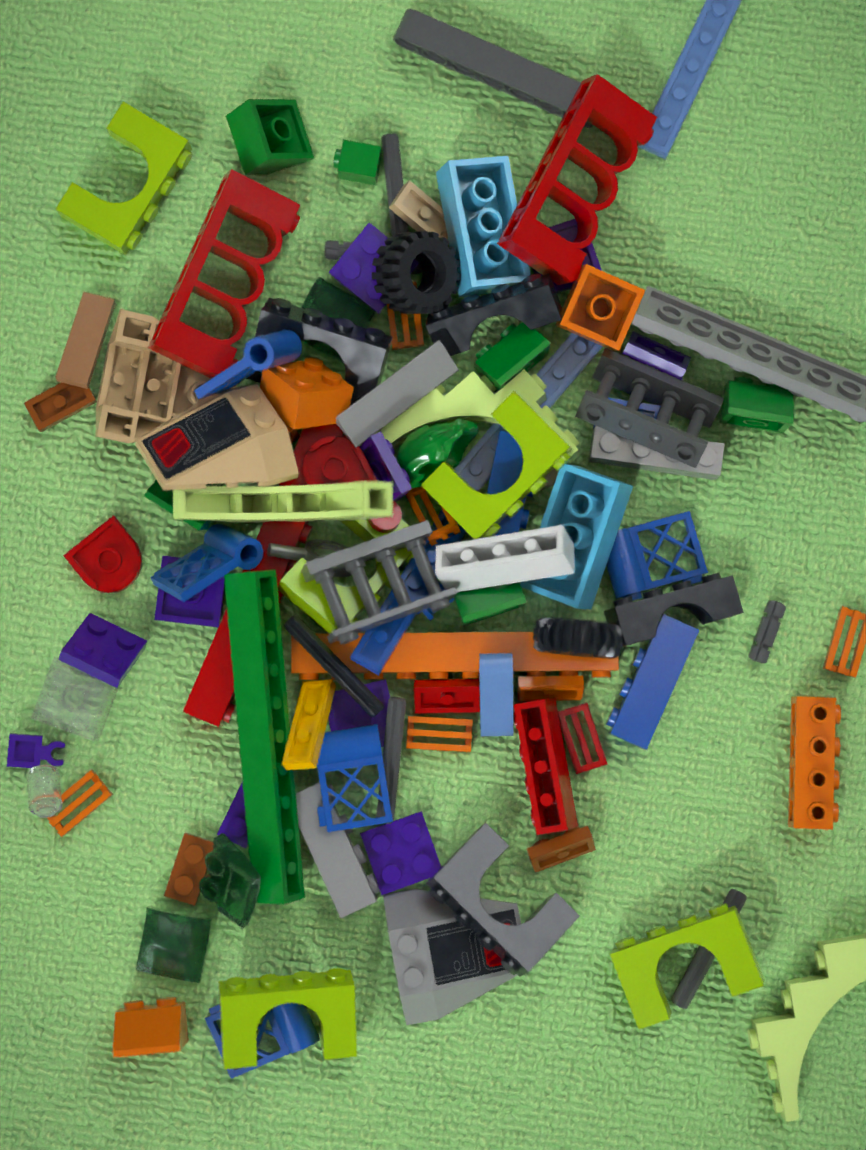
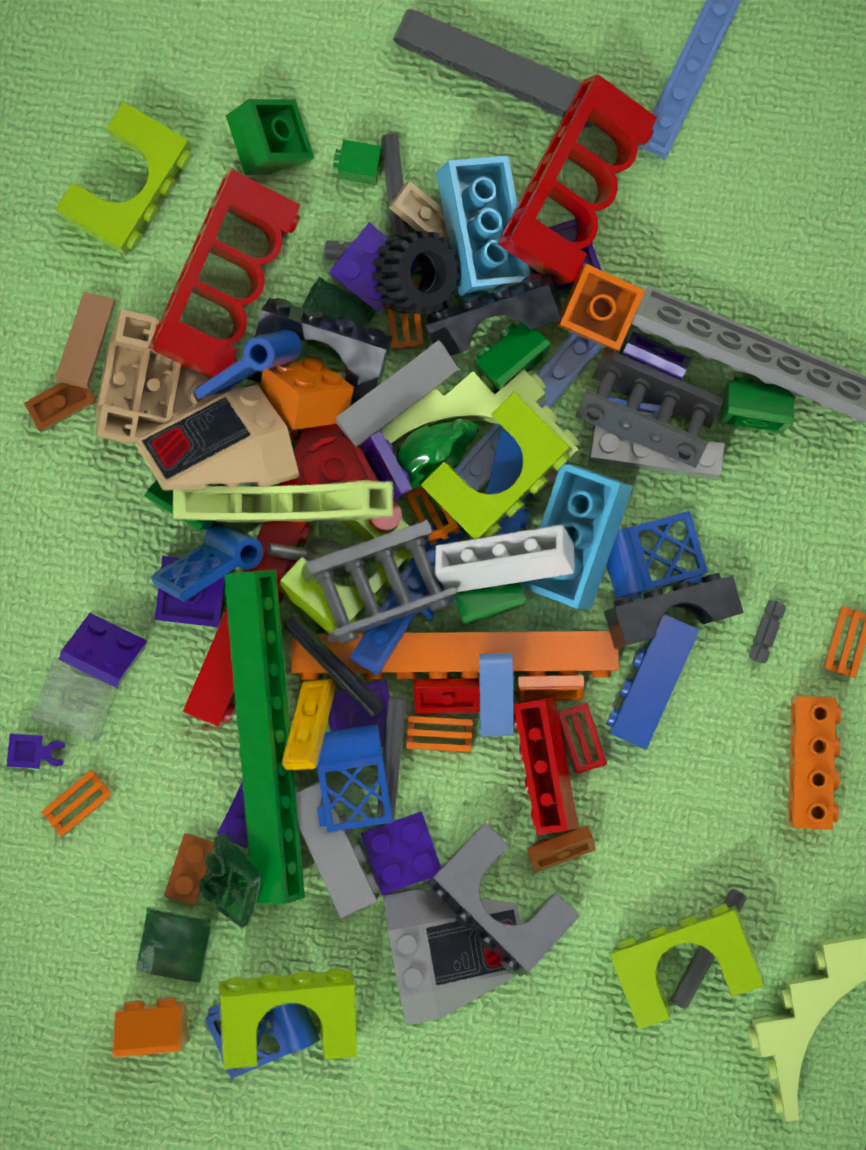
clear brick [26,765,62,818] -> none
red tile [63,515,142,593] -> none
black gear [533,618,623,659] -> none

